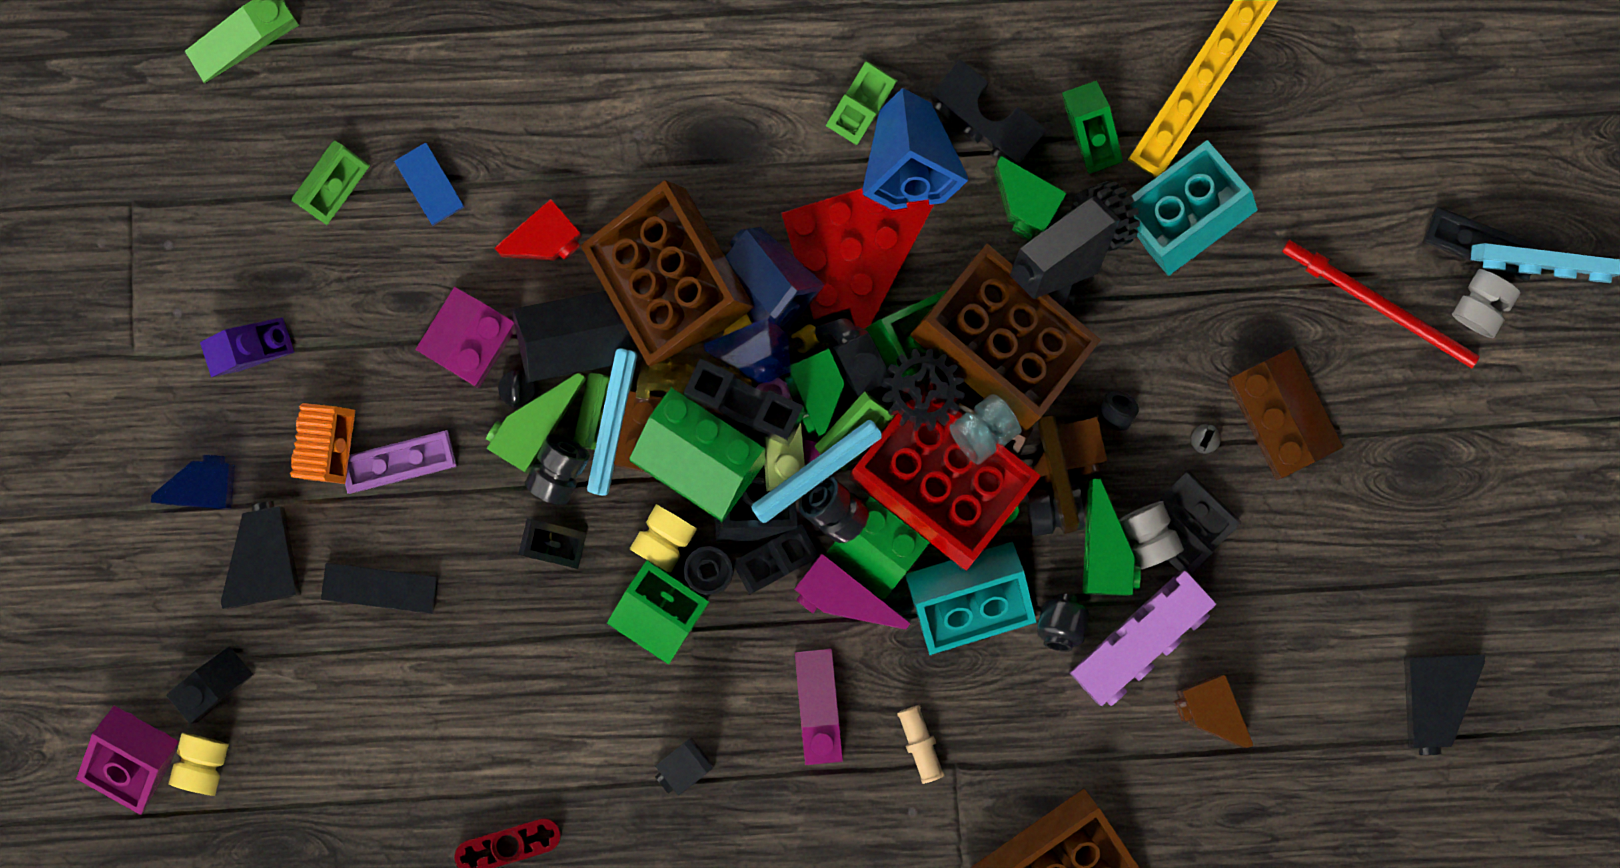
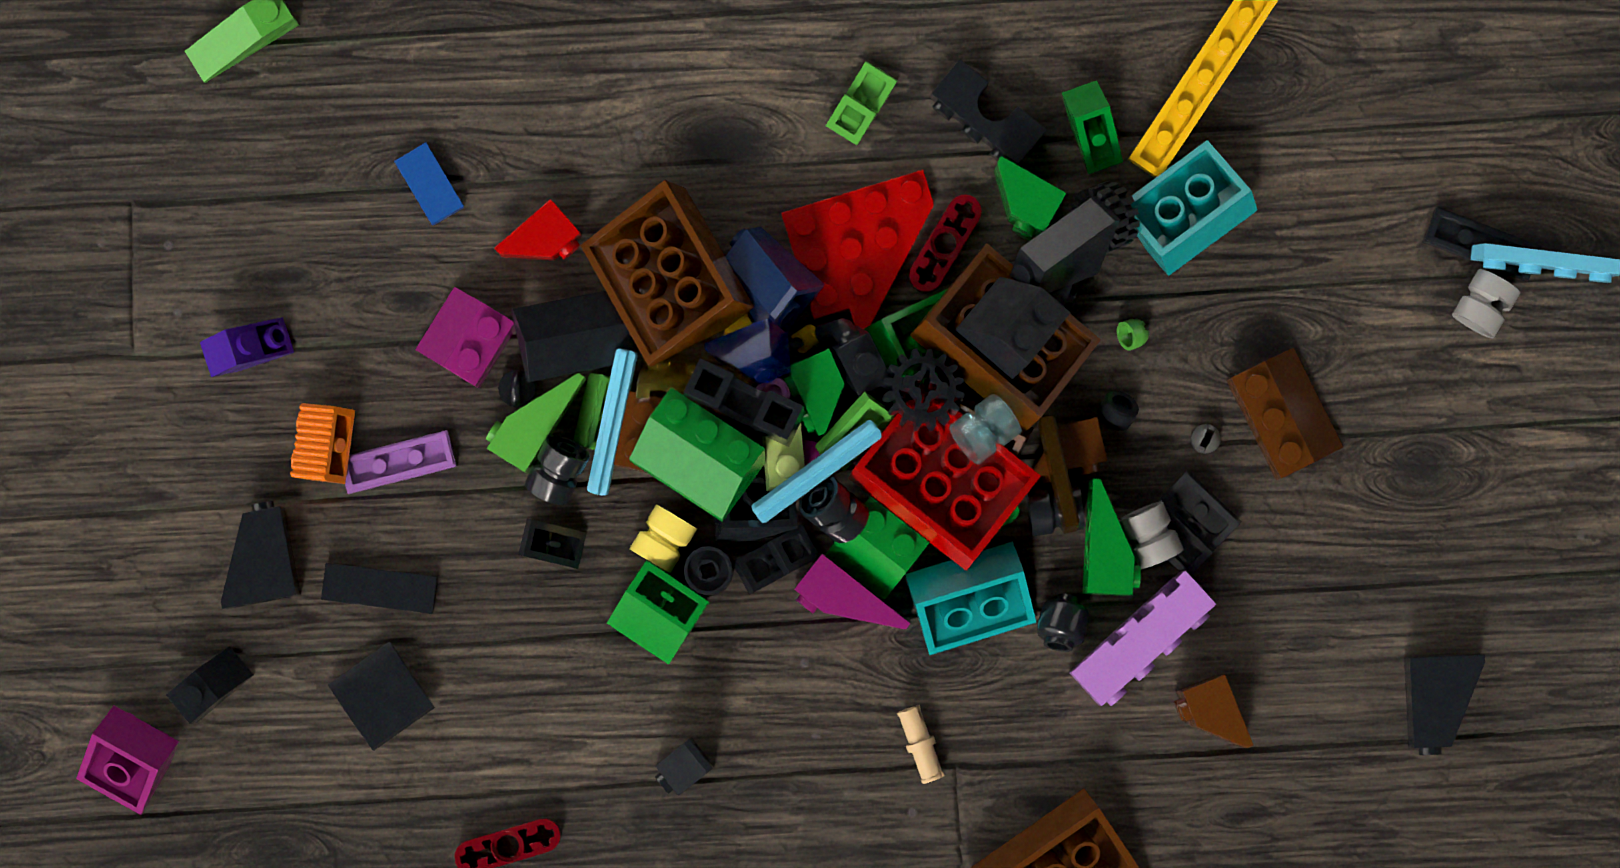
clear blue slope [151,455,235,510] -> none
light yellow wheel [168,733,229,796] -> none
bright green slope [292,141,370,225] -> none
magenta slope [794,649,843,765] -> none
blue slope [862,88,968,210] -> none
red bar [1281,239,1480,369] -> none
none -> black slope [328,642,435,751]
none -> dark red beam [909,194,982,293]
none -> black slope [955,277,1070,379]
none -> bright green hinge [1117,319,1150,350]

